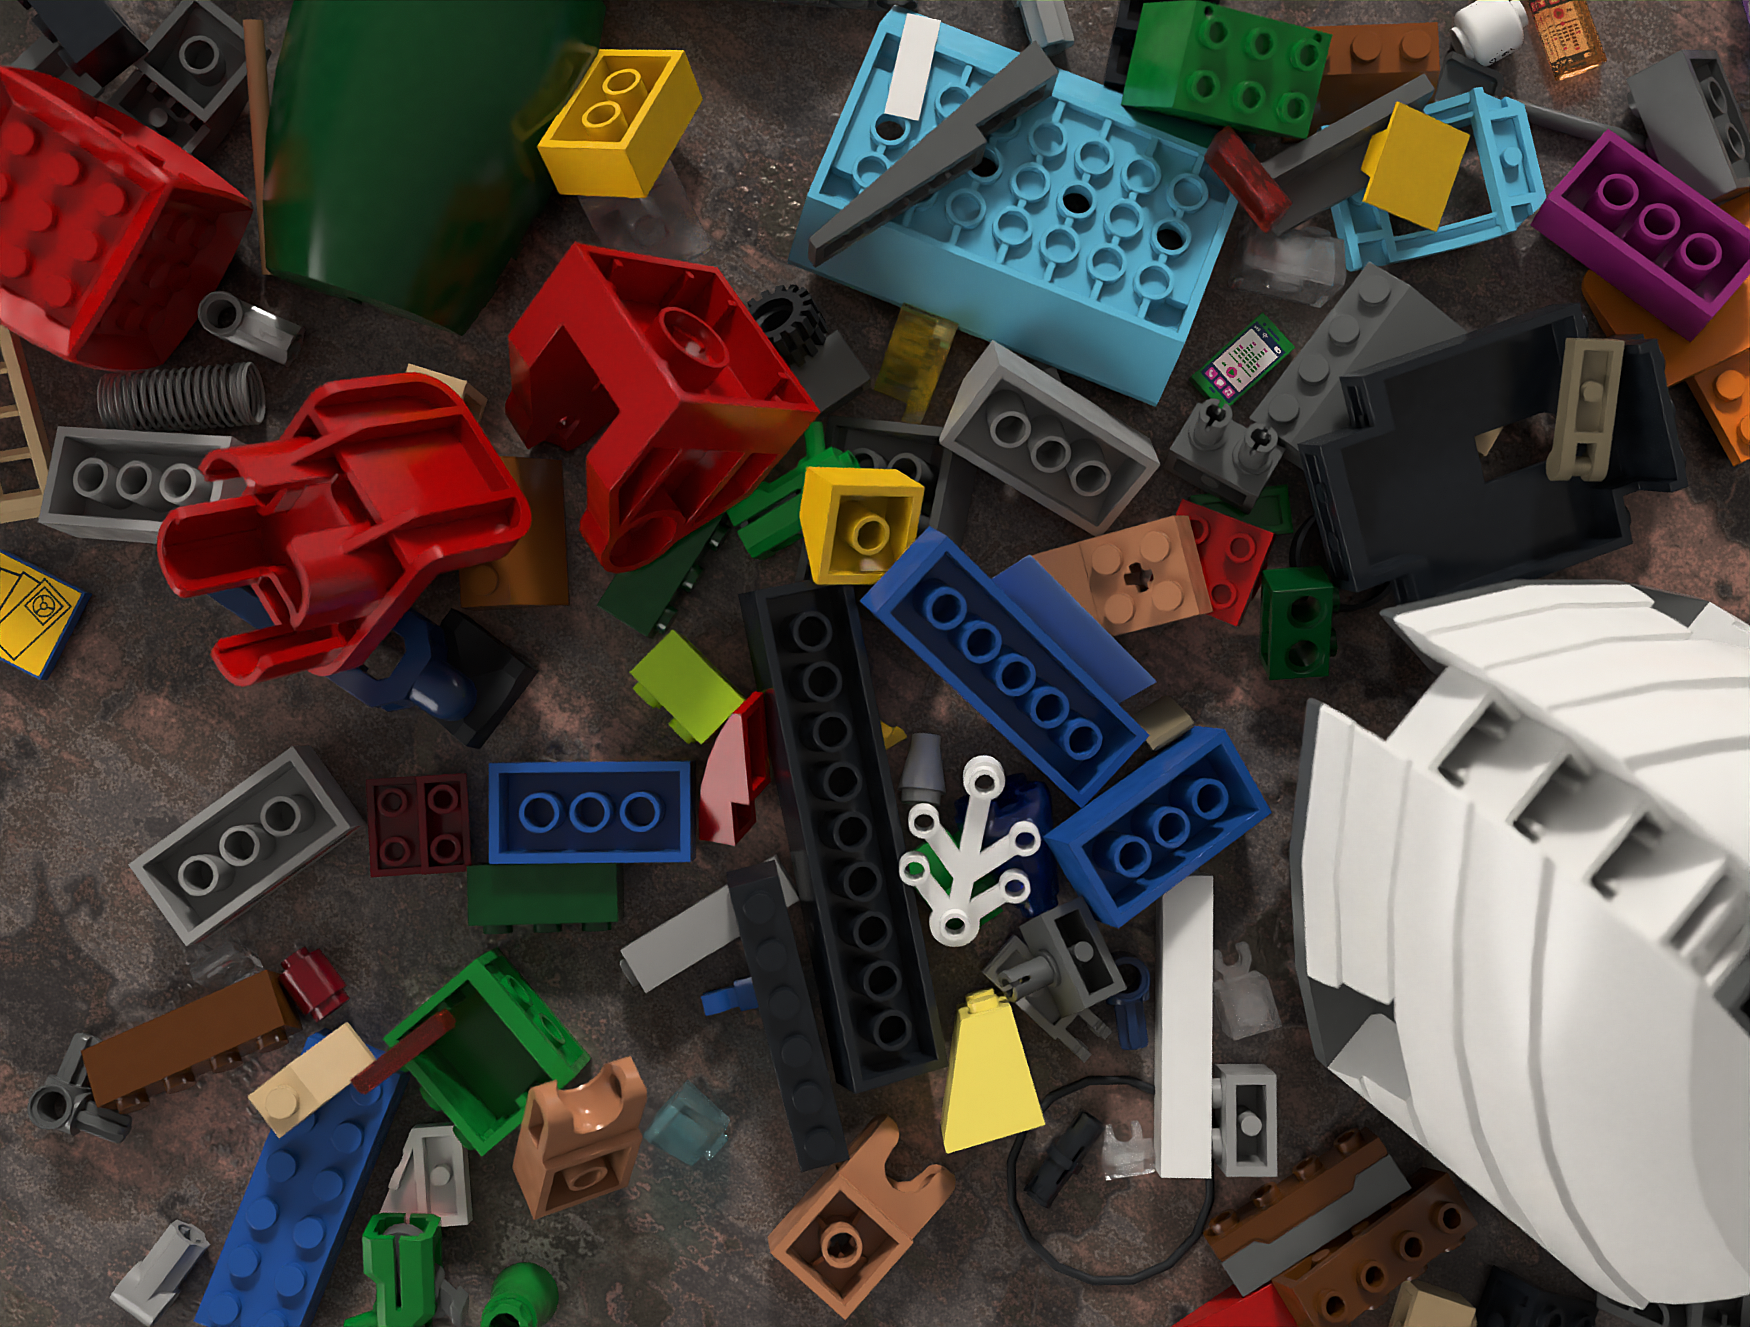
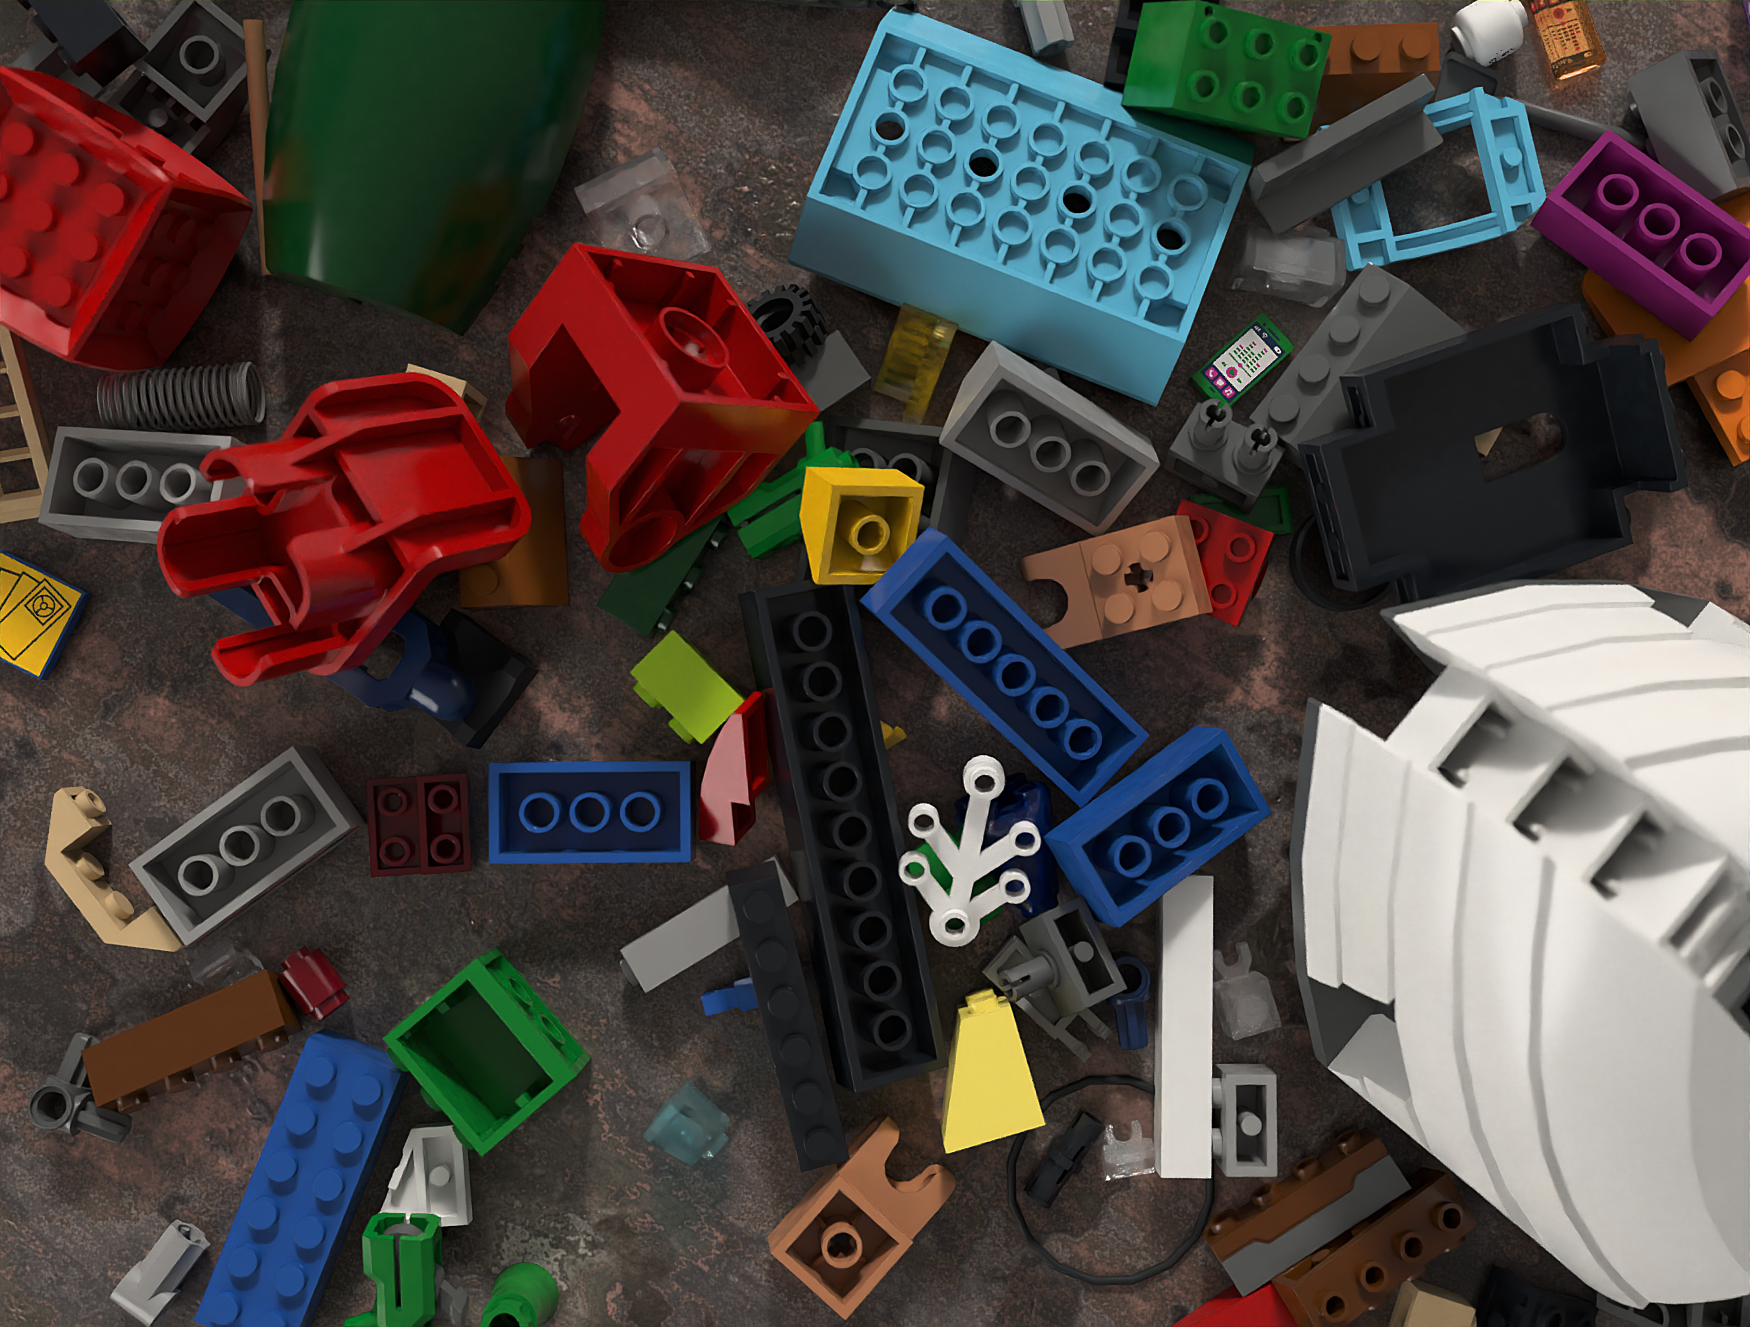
light grey piece [197,291,305,367] -> none
tan slope [248,1022,378,1138] -> none
clear red tile [350,1008,456,1095] -> none
dark green brick [467,862,624,934] -> none
nougat brick [512,1056,647,1220] -> none
yellow brick [537,49,703,198] -> none
dark grey slope [808,40,1059,268] -> none
white sticker [884,13,941,121] -> none
white cone [897,733,946,807] -> none
light blue sticker [991,554,1157,704] -> none
dark tan slope [1132,696,1194,751] -> none
clear red tile [1204,125,1293,233] -> none
dark green brick [1259,565,1340,680] -> none
yellow piece [1360,102,1470,232] -> none
dark tan plate [1546,338,1625,481] -> none
none -> tan slope [44,786,195,952]

